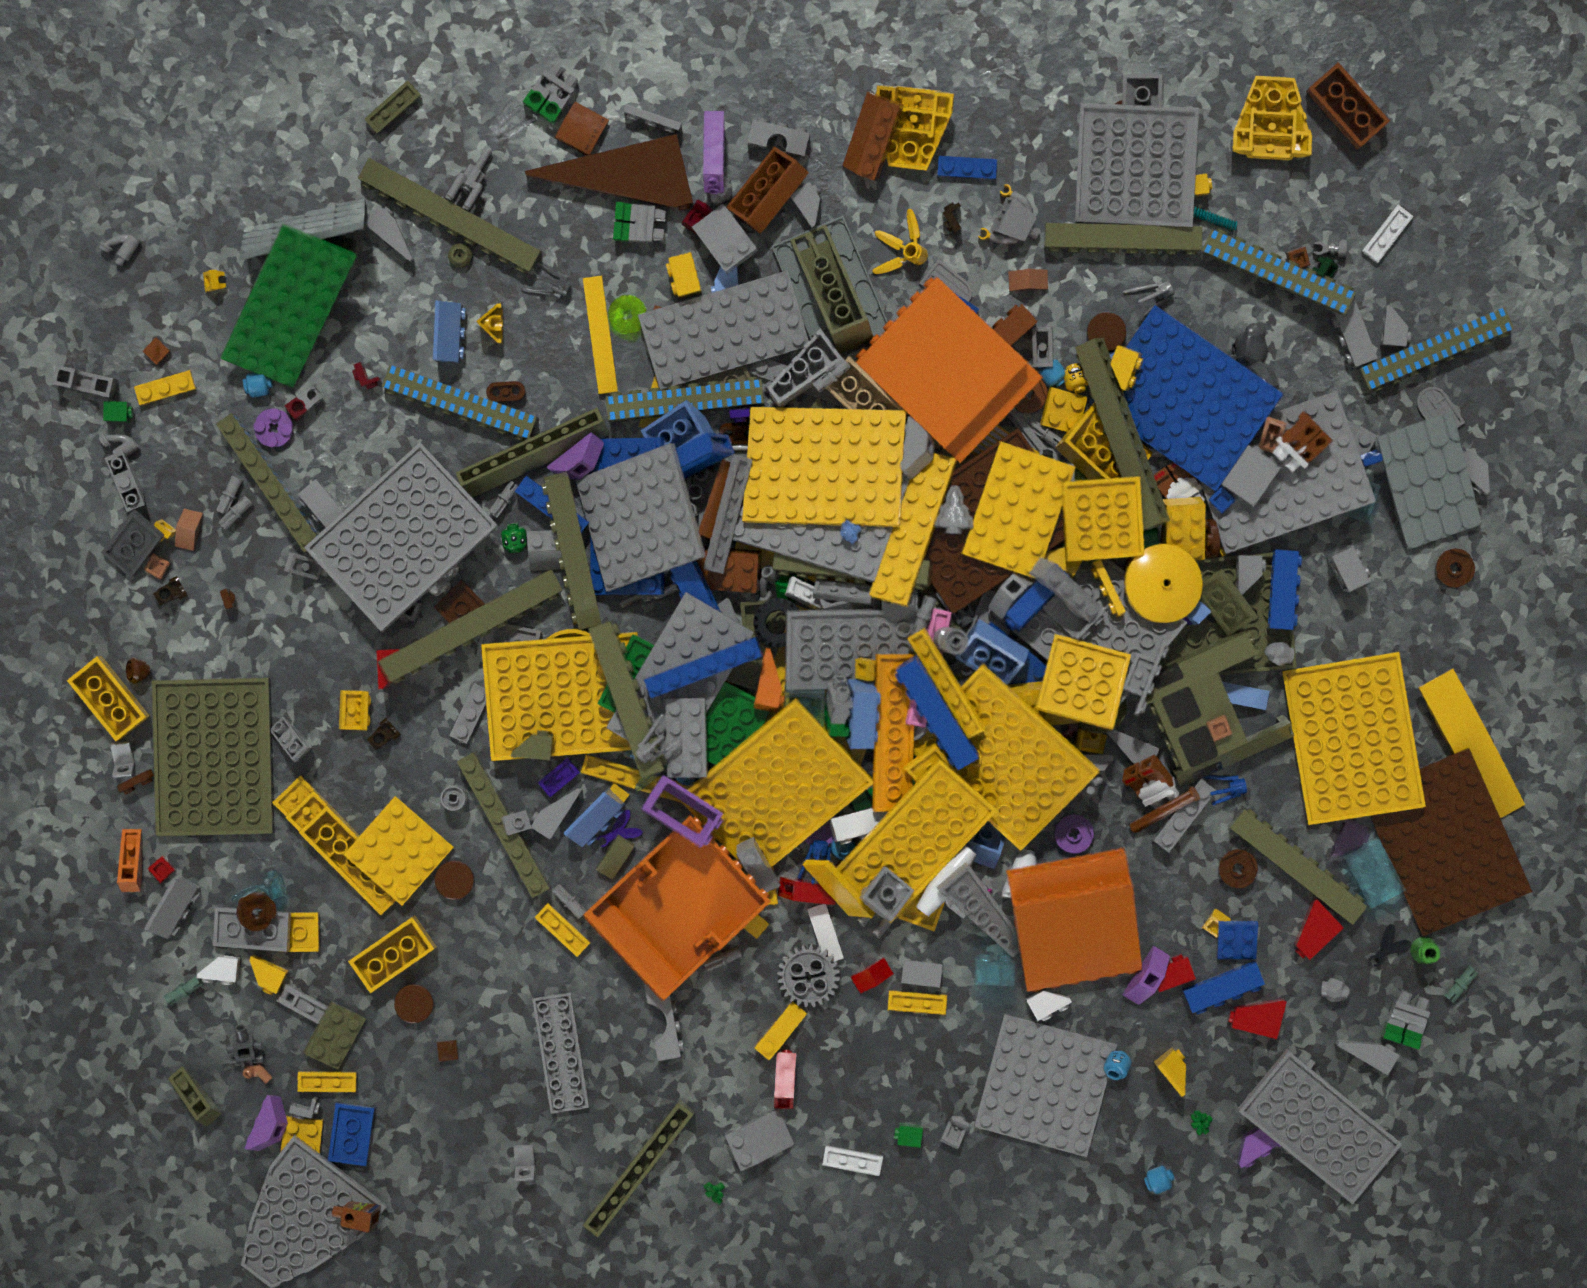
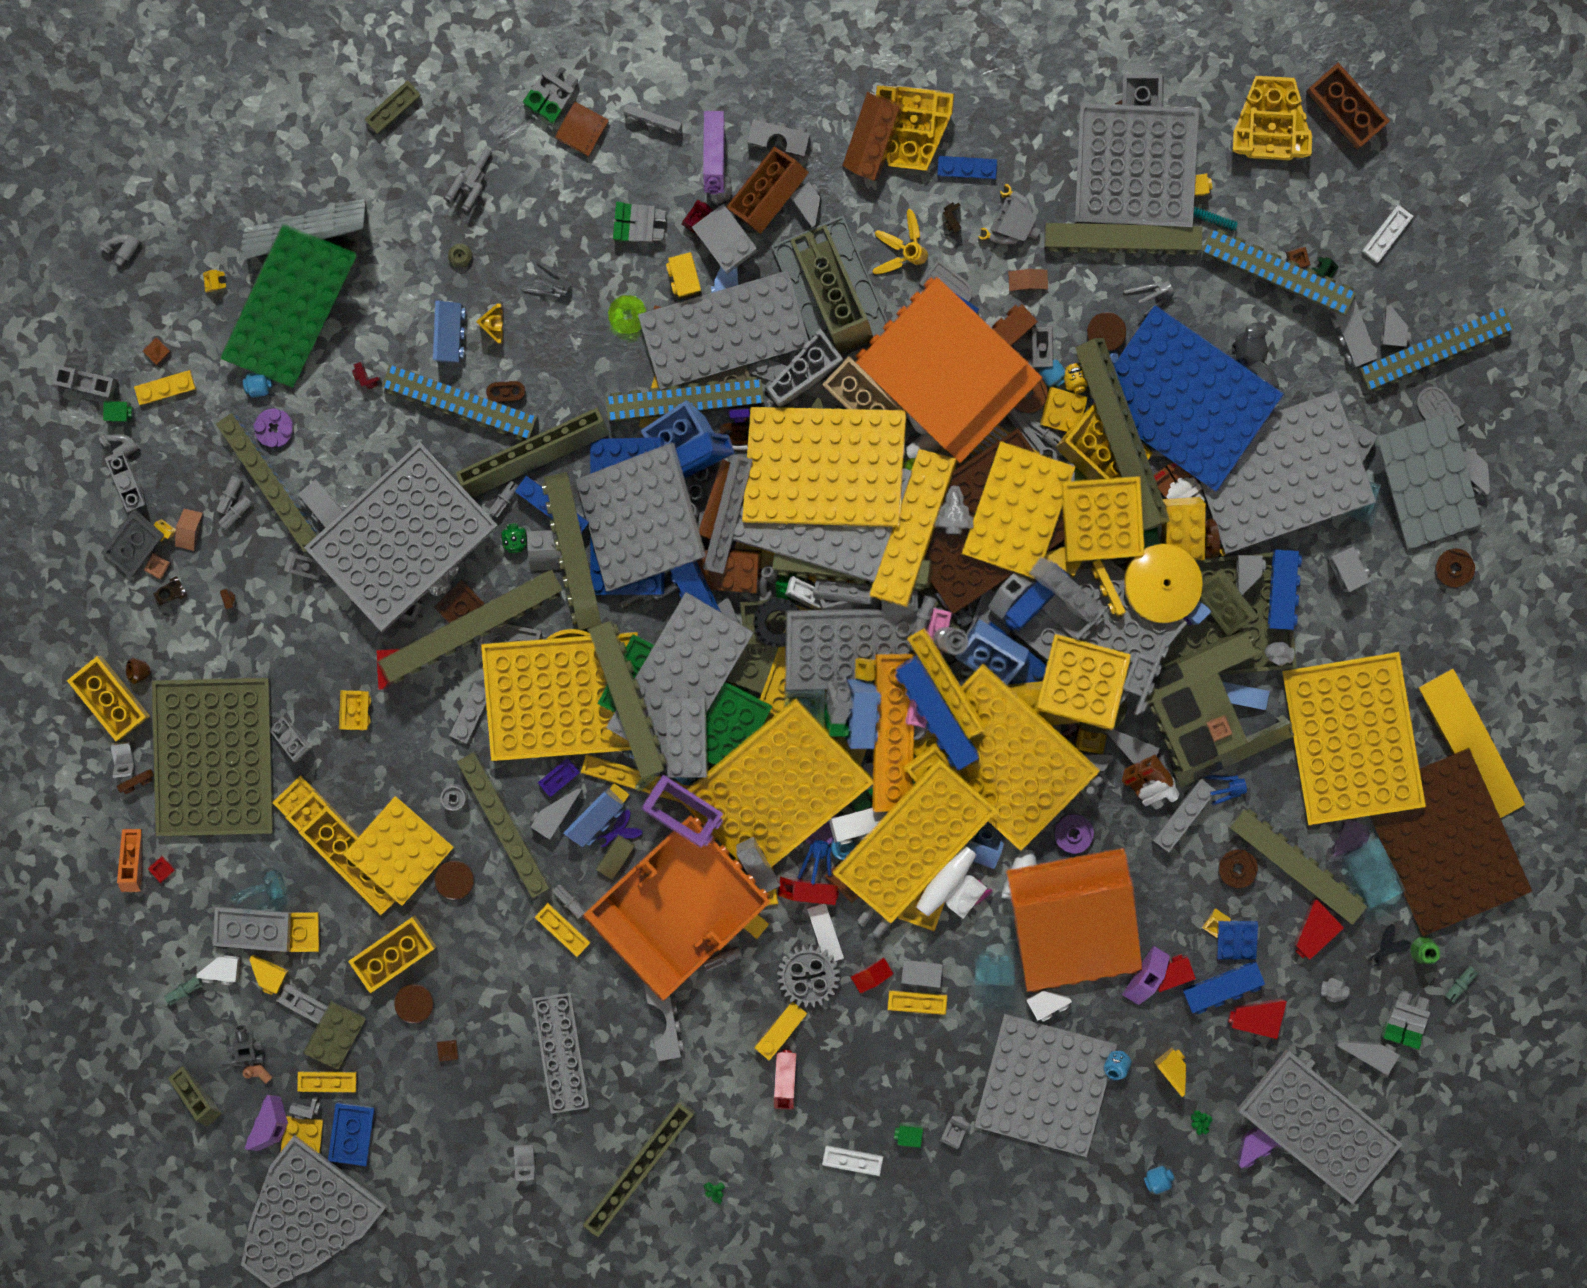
light grey slope [144,875,200,939] -> none
reddish brown plate [236,892,276,931] -> none
leg [284,386,323,422] -> none
dark orange torso [332,1201,381,1233] -> none
olive brick [358,158,542,274] -> none
light grey slope [364,206,414,263] -> none
dark brown plate [367,717,401,750] -> none
light grey bracket [501,810,532,836] -> none
olive slope [511,730,553,760] -> none
reddish brown slope [525,134,694,211] -> none
medium lavender slope [547,433,604,480] -> none
yellow tile [583,276,618,394] -> none
light grey plant [635,714,681,763] -> none
blue brick [644,637,763,698] -> none
light grey slope [725,1109,794,1171] -> none
orange slope [753,647,784,713] -> none
yellow tile [802,860,875,918] -> none
light grey pin [813,358,851,393] -> none
medium blue plant [840,520,861,544] -> none
light grey slope [860,866,914,922] -> none
light grey slope [900,416,935,479] -> none
light grey wing [936,862,1019,957] -> none
yellow slope [1111,345,1144,391] -> none
dark orange axle [1129,786,1200,833] -> none
blue tile [1208,486,1236,514] -> none
light grey panel [1222,445,1282,508] -> none
nougat slope [1259,417,1287,454] -> none
dark orange hips [1273,411,1333,472] -> none
light grey piece [1313,240,1347,258] -> none
blue tile [1360,450,1383,467] -> none

